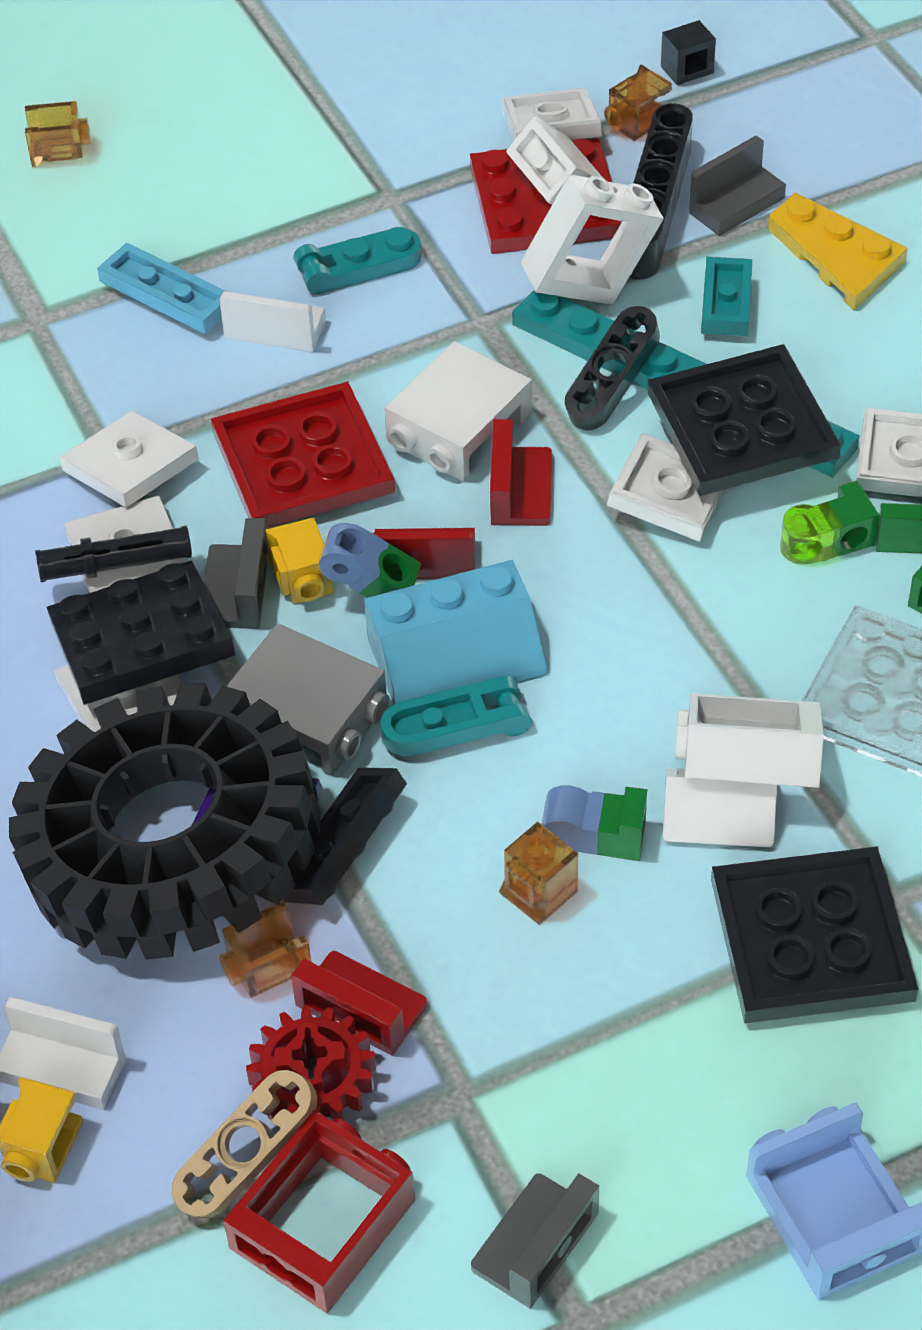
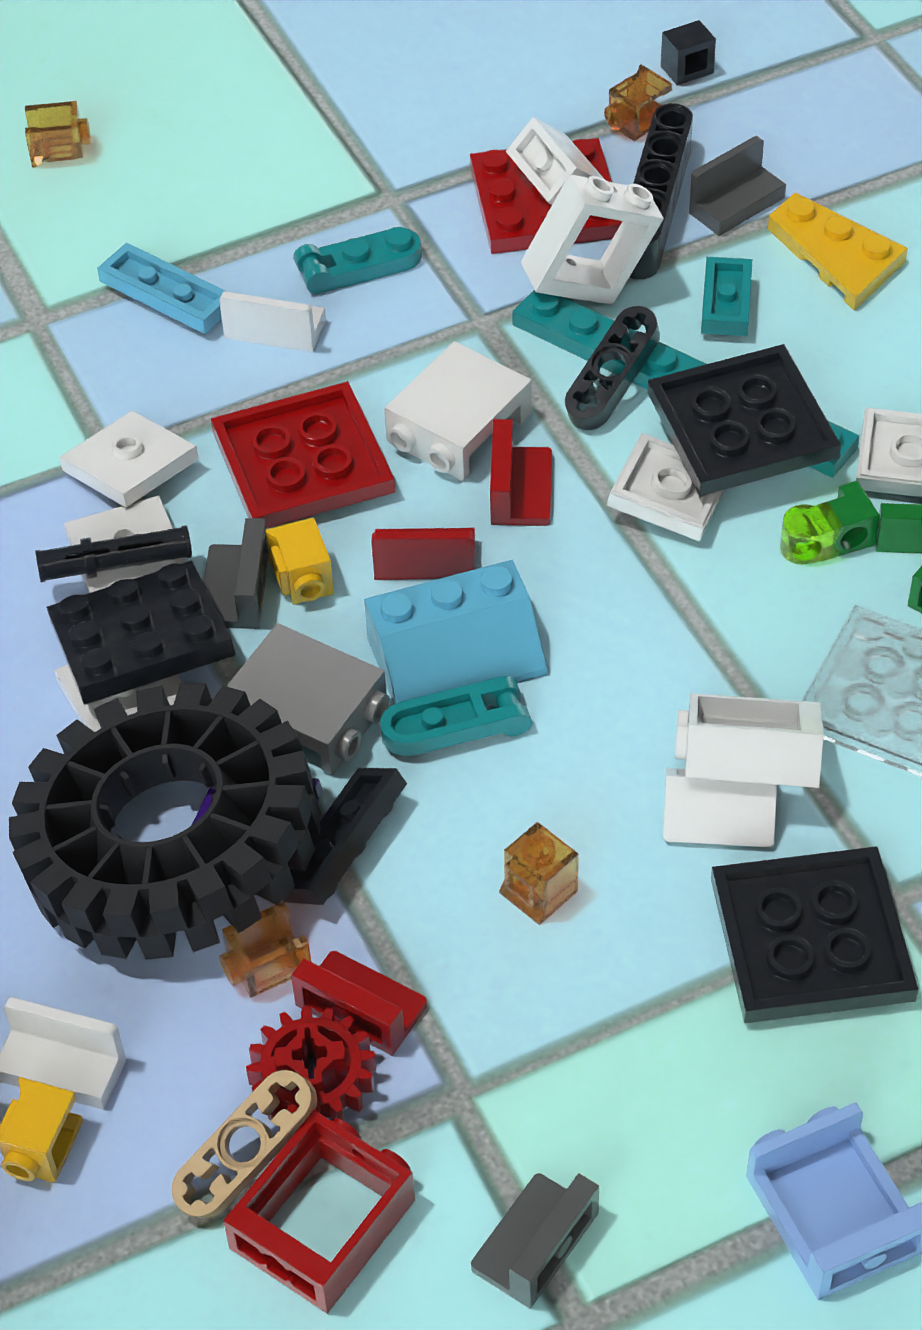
medium blue leg [319,523,421,598] -> none
white plate [502,88,602,141] -> none
leg [540,785,648,861] -> none

